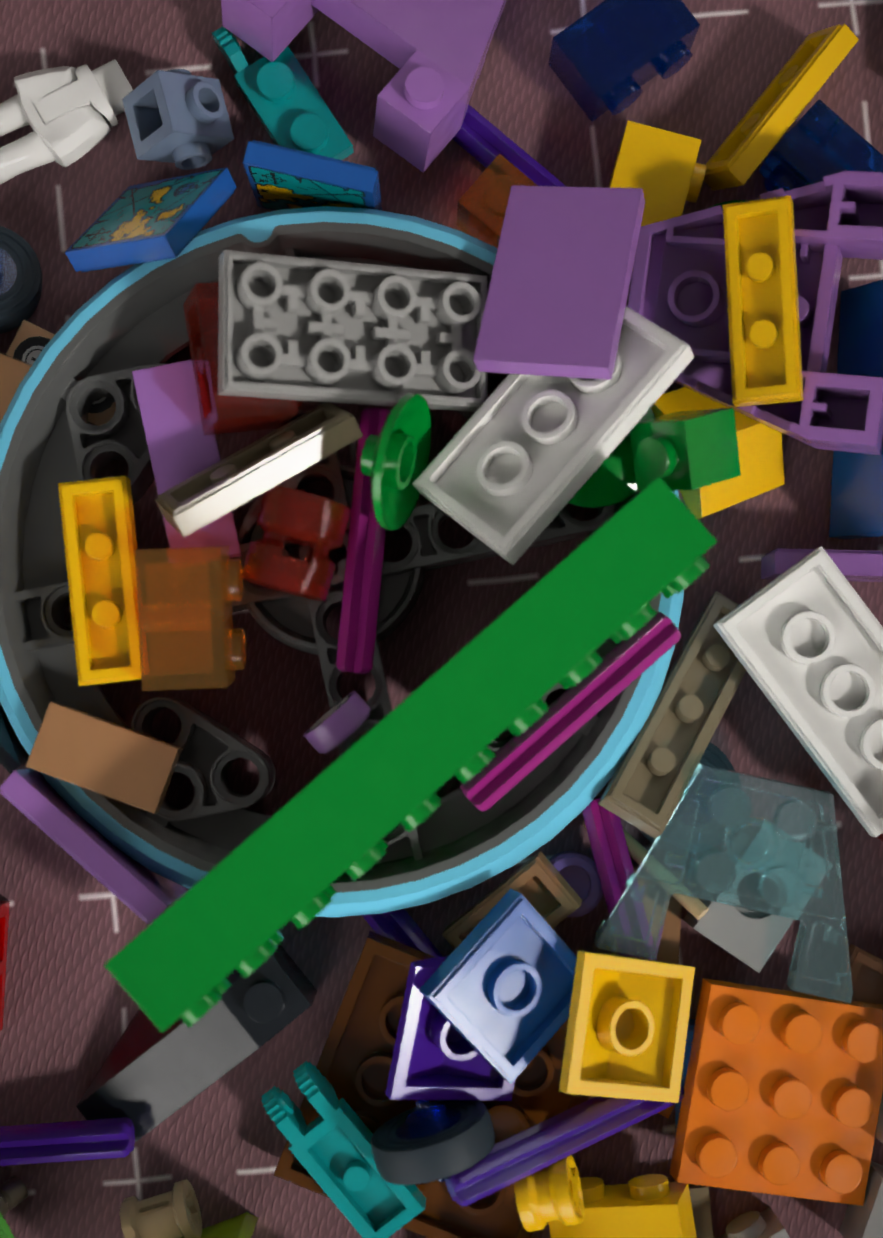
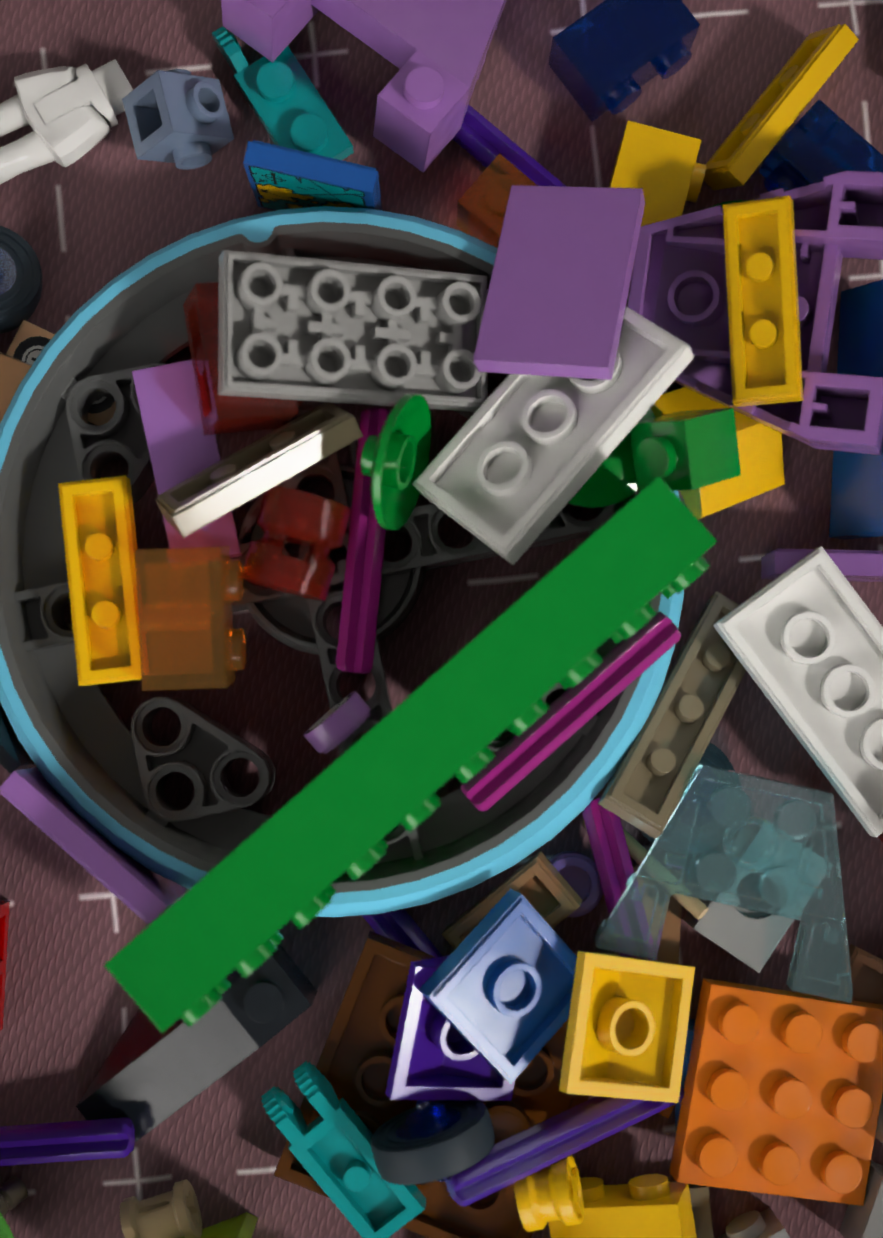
medium nougat tile [25,702,182,814] -> none
tile [65,167,237,273] -> none

